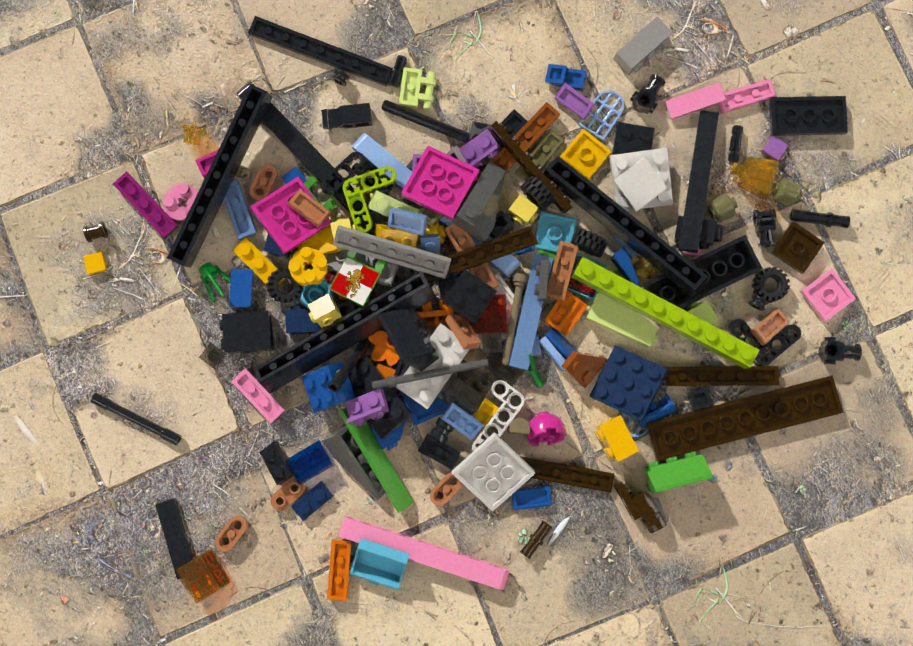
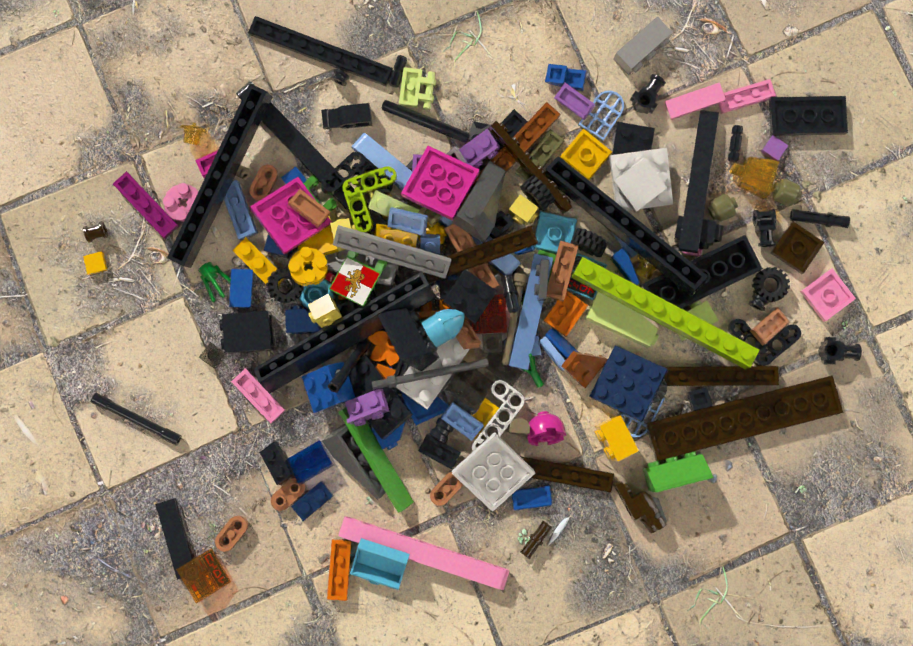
blue slope [637,393,675,429] -> none
none -> medium azure helmet [422,309,465,347]
none -> black axle [501,275,519,313]

